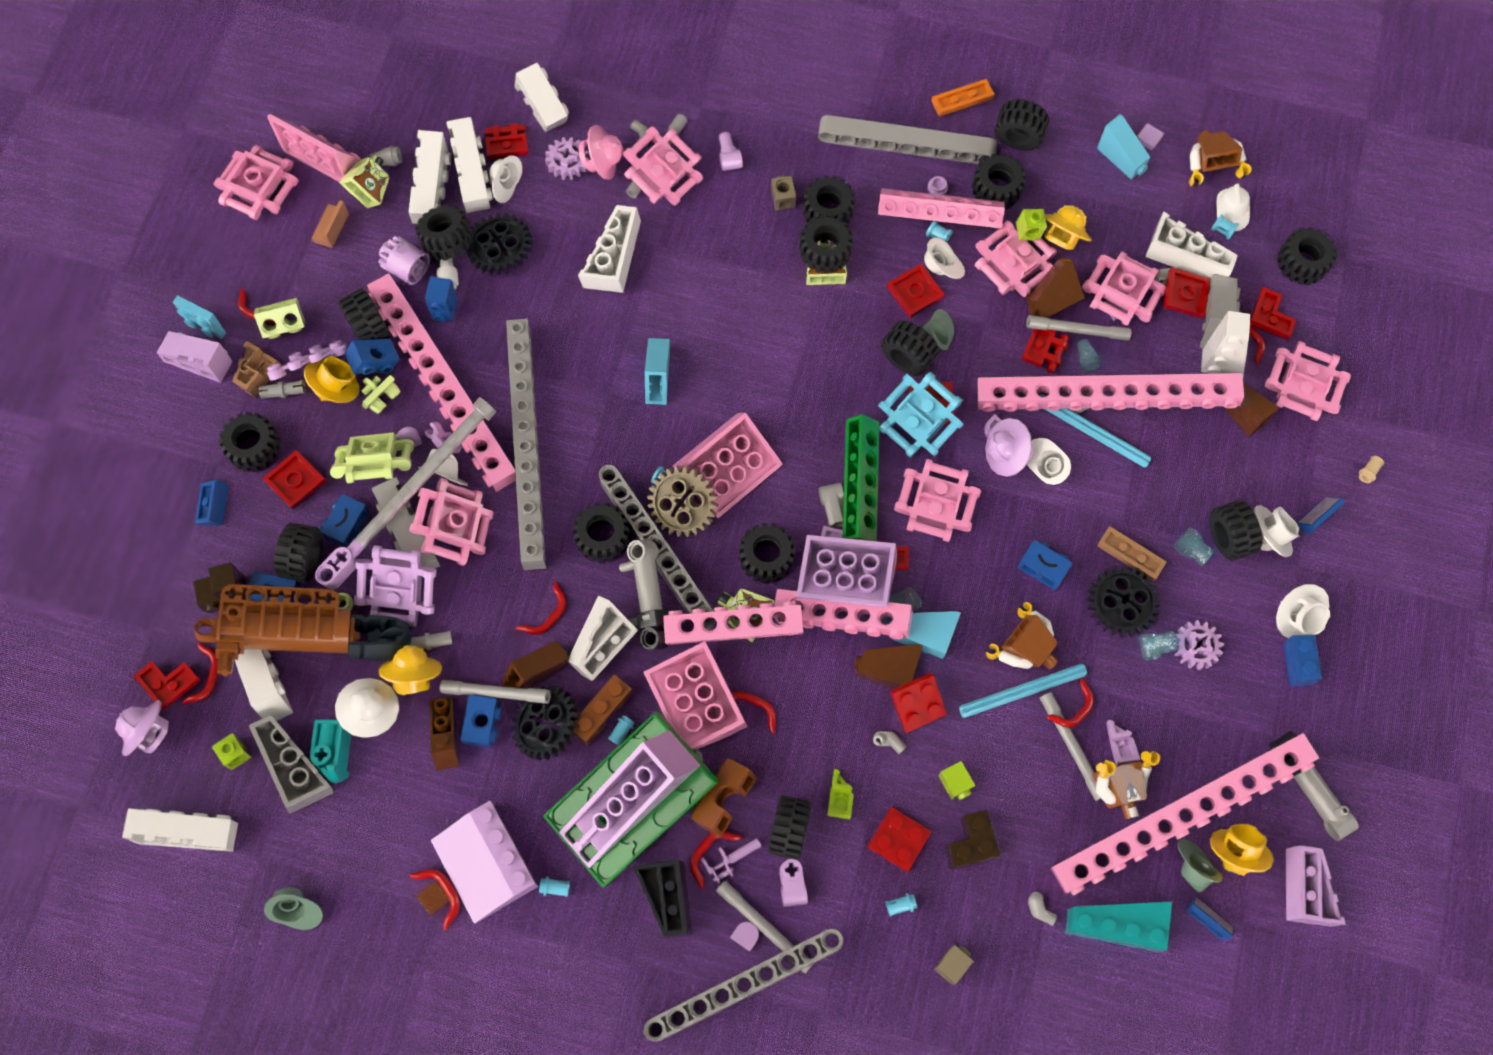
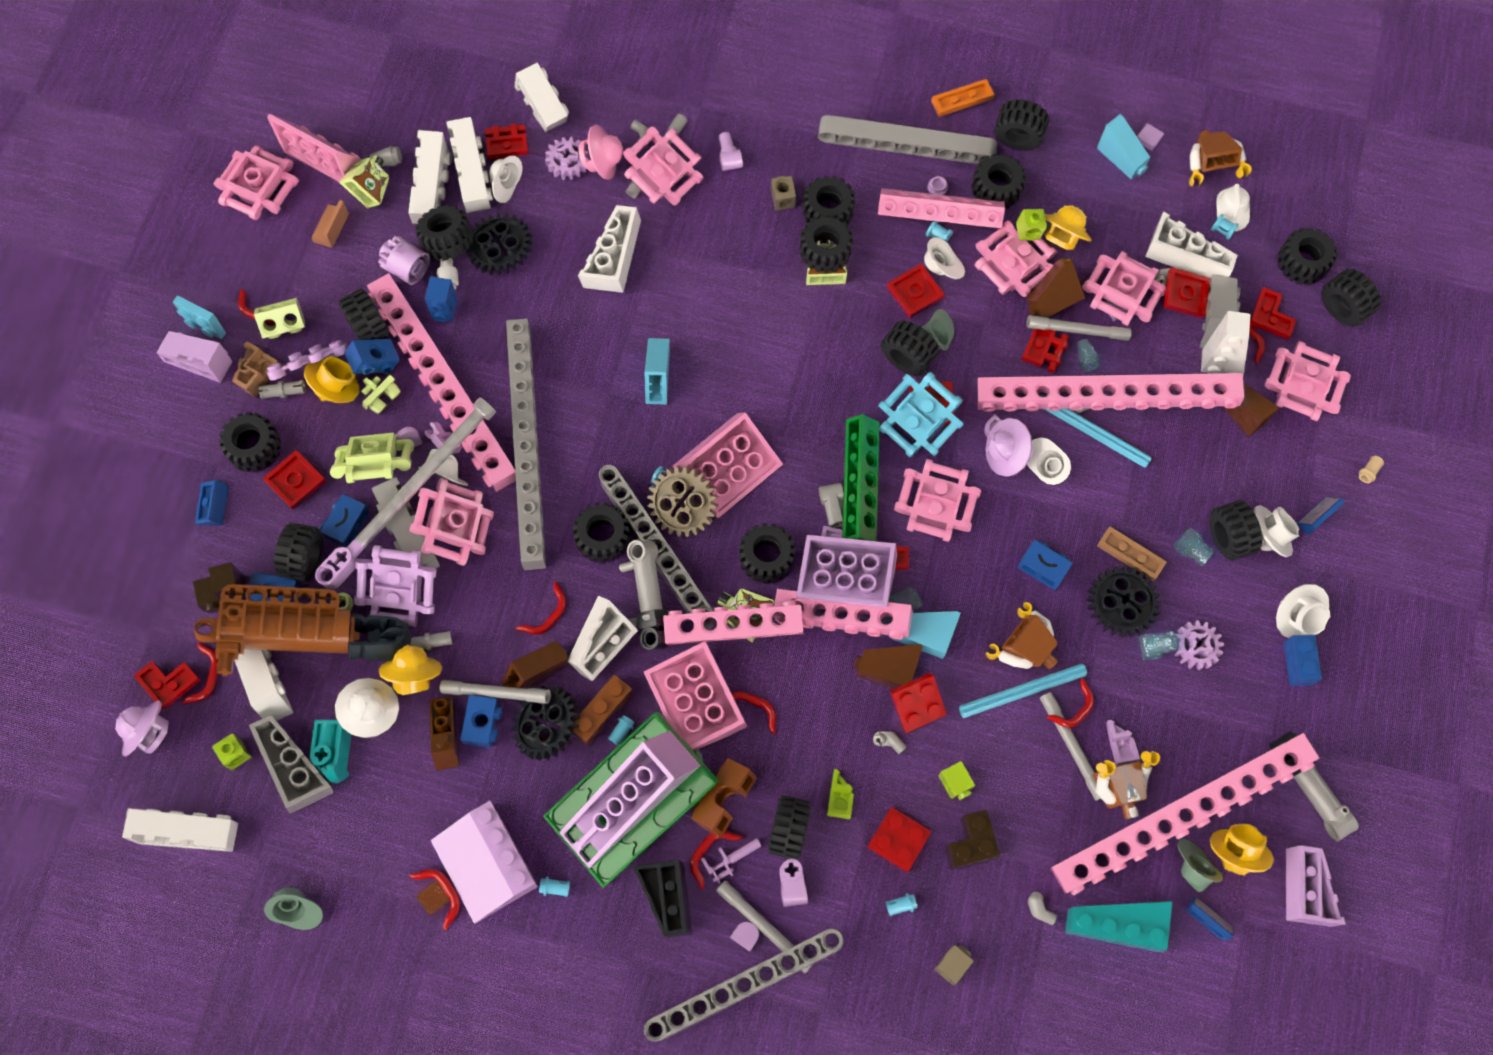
none -> black tyre [1321,269,1381,327]

